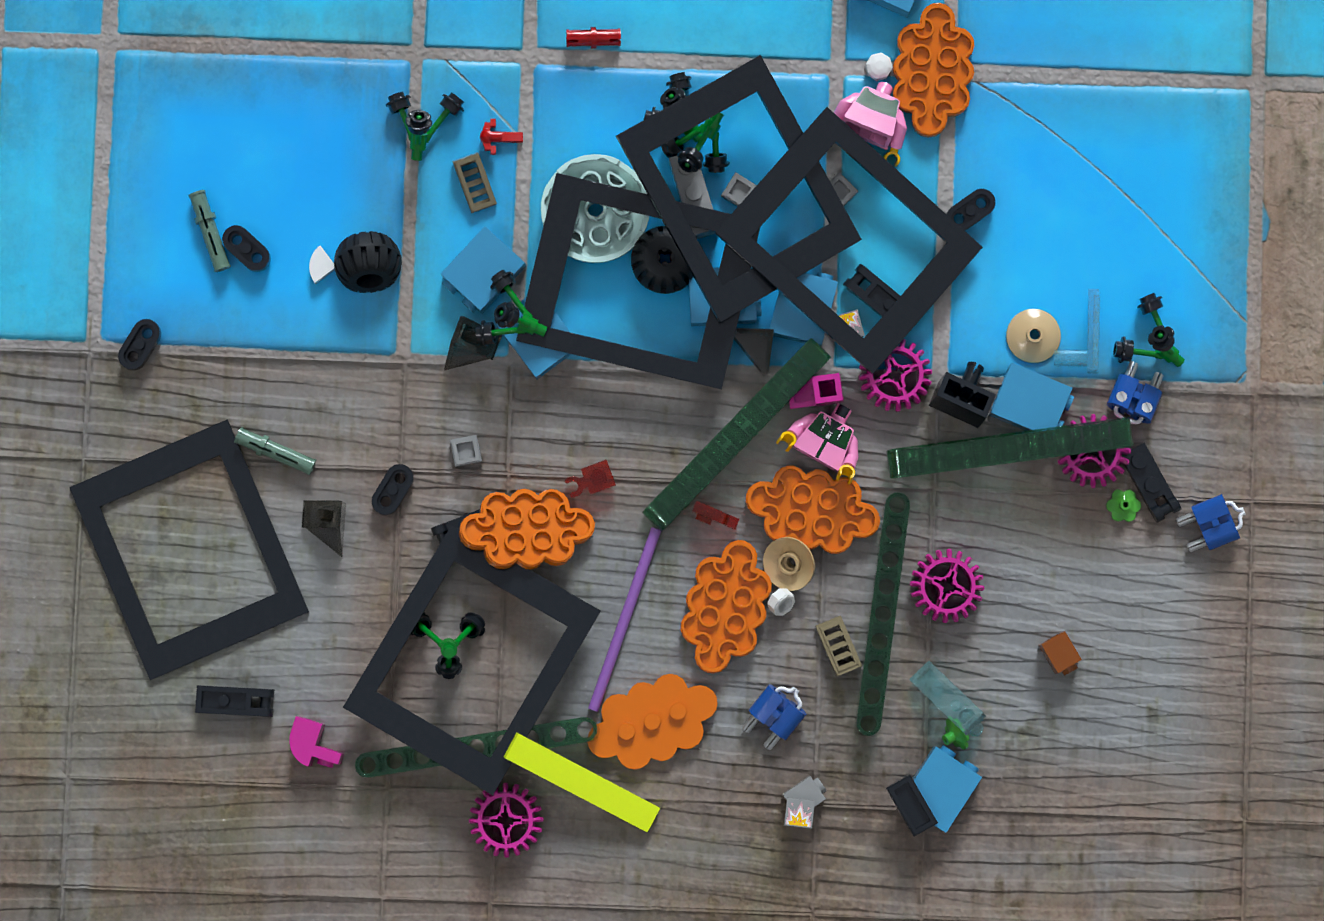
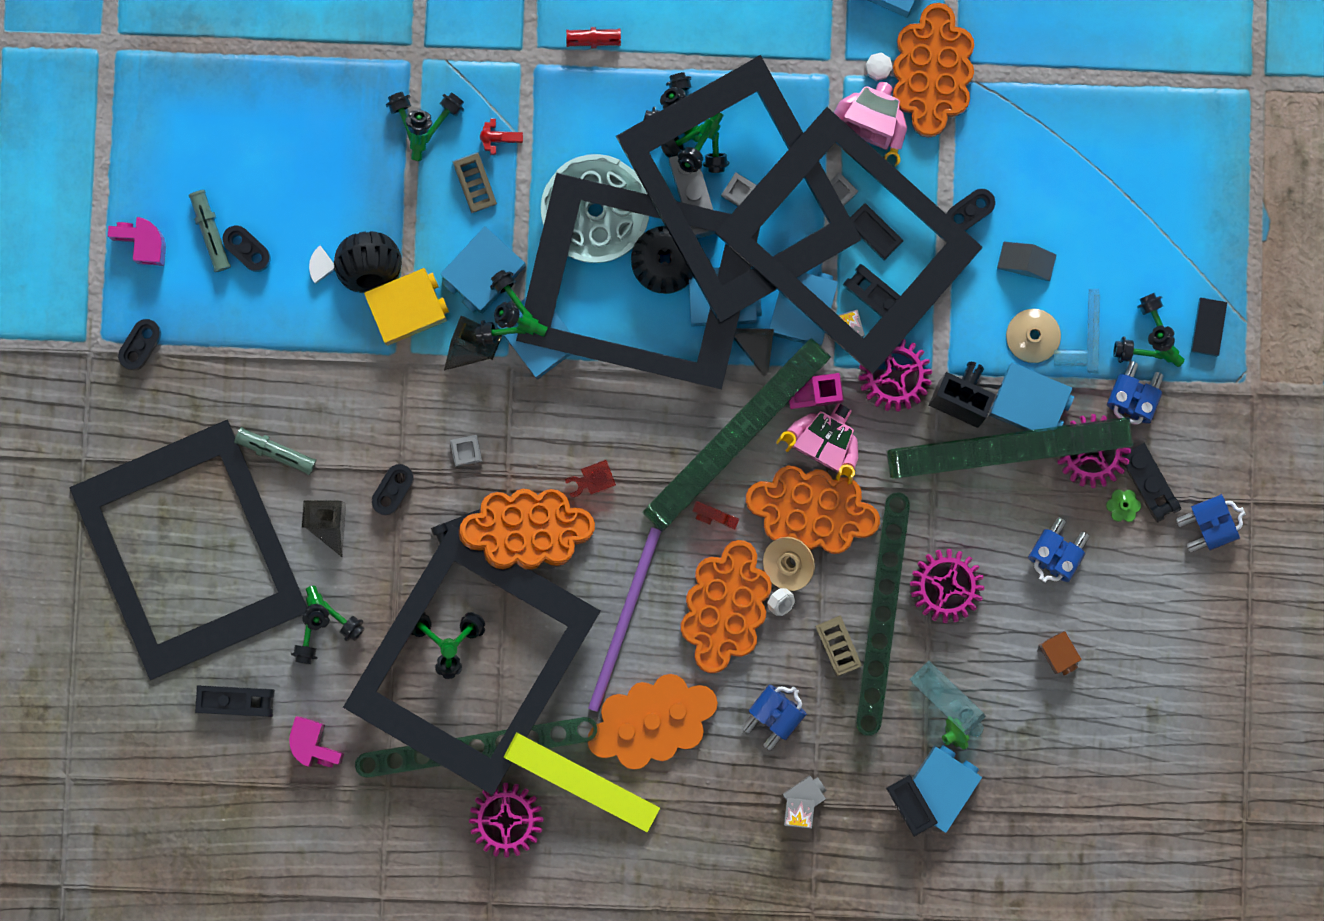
none -> dark pink brick [108,217,166,266]
none -> black plant [291,586,365,664]
none -> yellow brick [364,268,449,346]
none -> black tile [850,203,904,261]
none -> dark grey slope [997,242,1056,281]
none -> blue piece [1028,517,1089,583]
none -> black tile [1191,298,1227,357]

